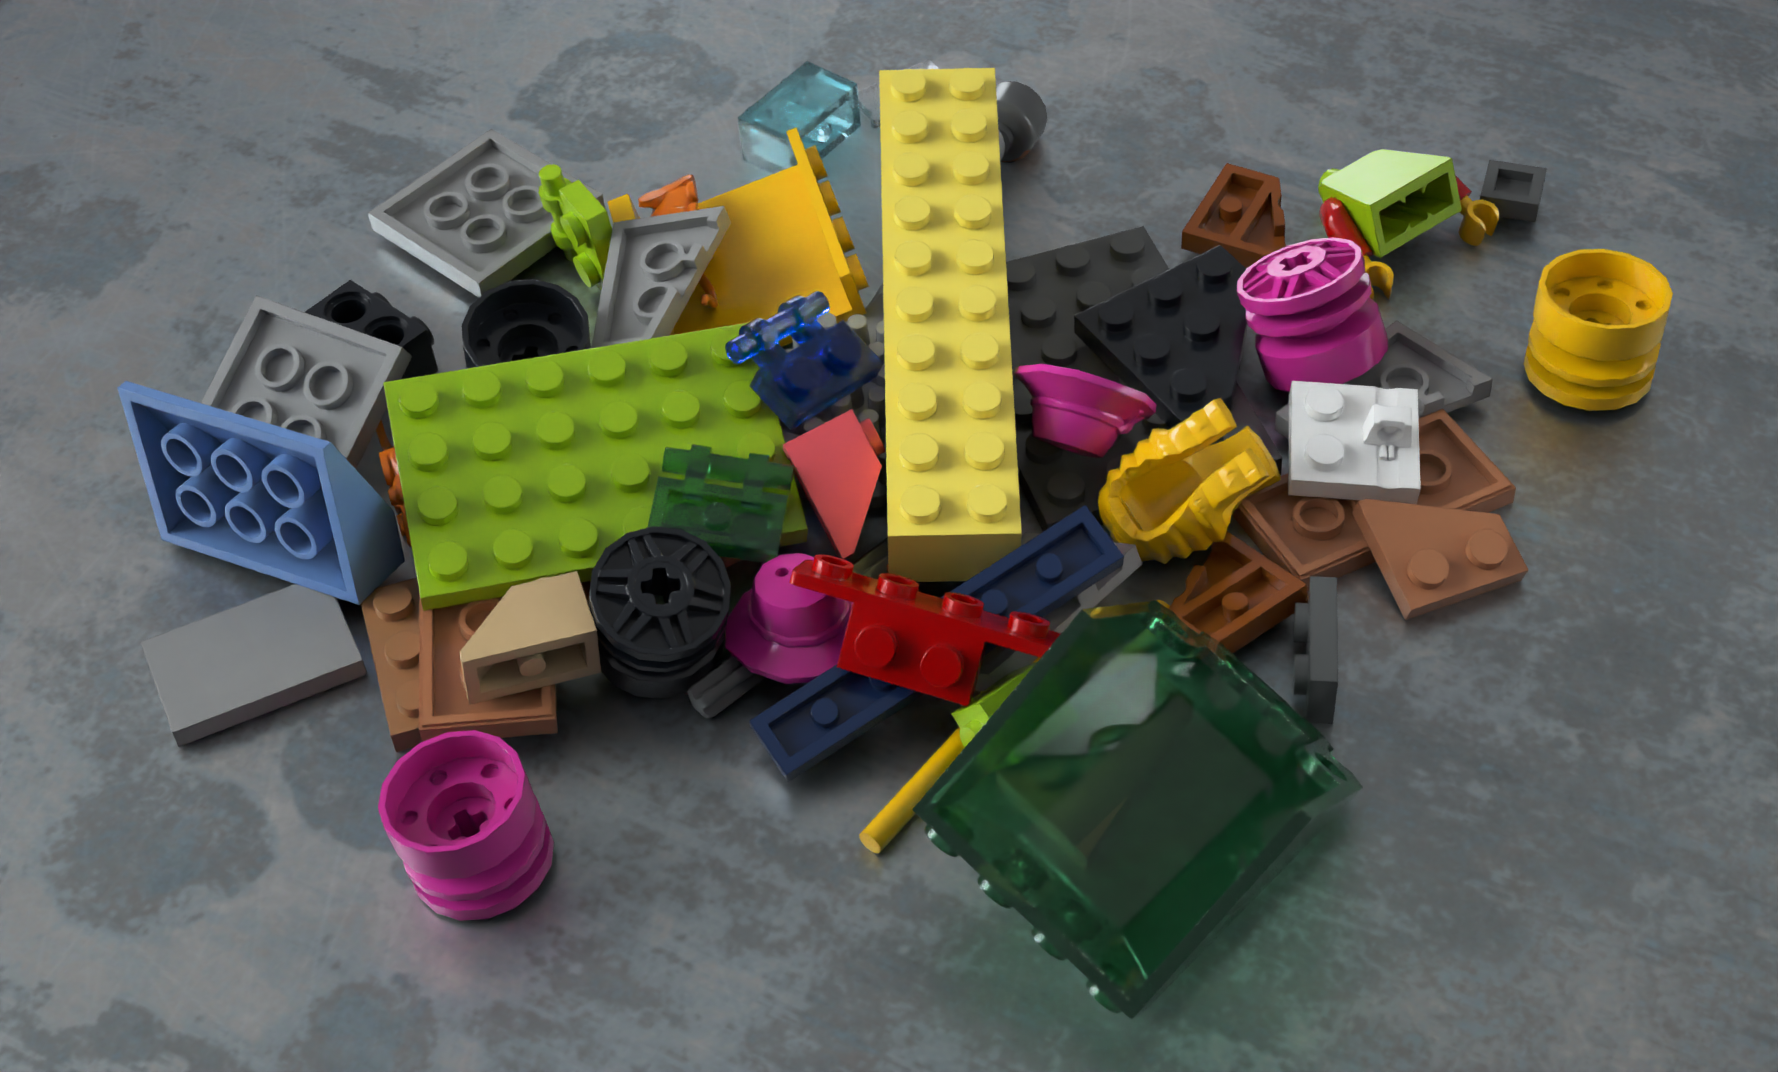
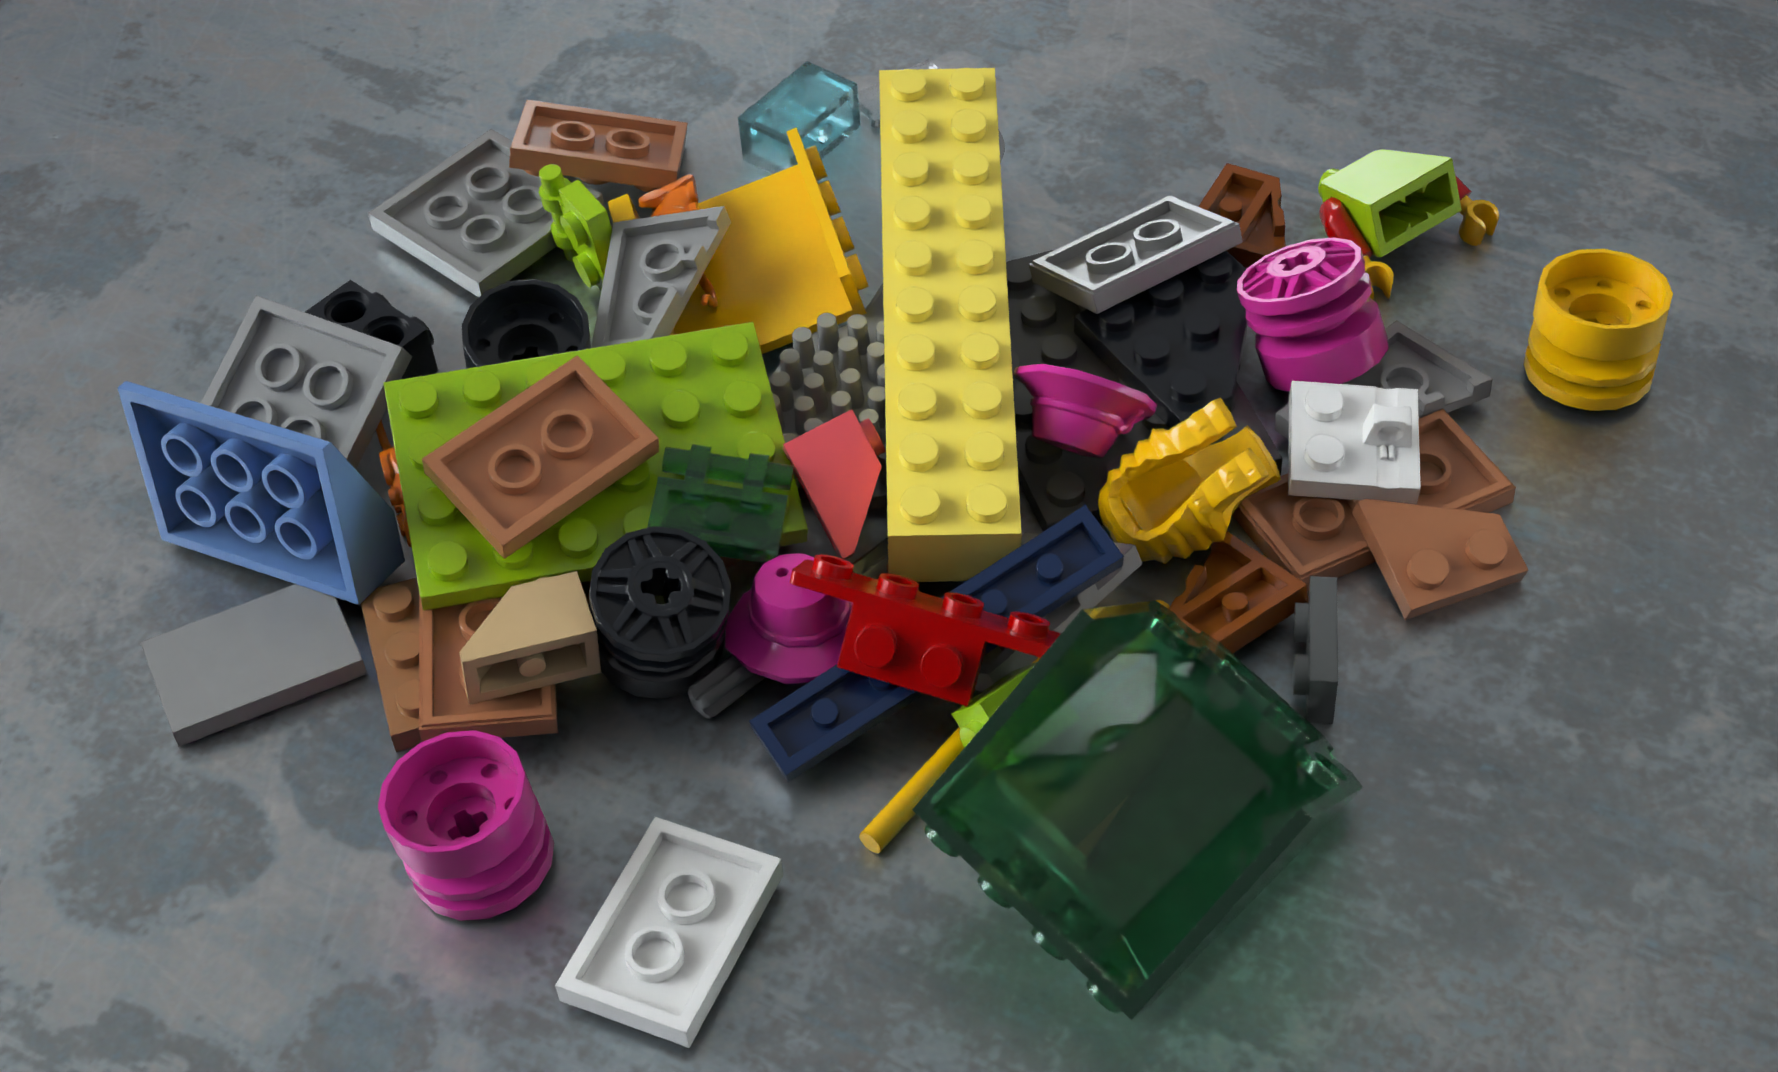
clear blue plate [725,291,884,430] -> none
dark grey head [996,81,1047,163] -> none
dark grey plate [1480,160,1547,222] -> none
none -> nougat plate [422,355,659,559]
none -> nougat plate [509,100,688,192]
none -> white plate [555,817,784,1048]
none -> light grey tile [1029,195,1243,314]

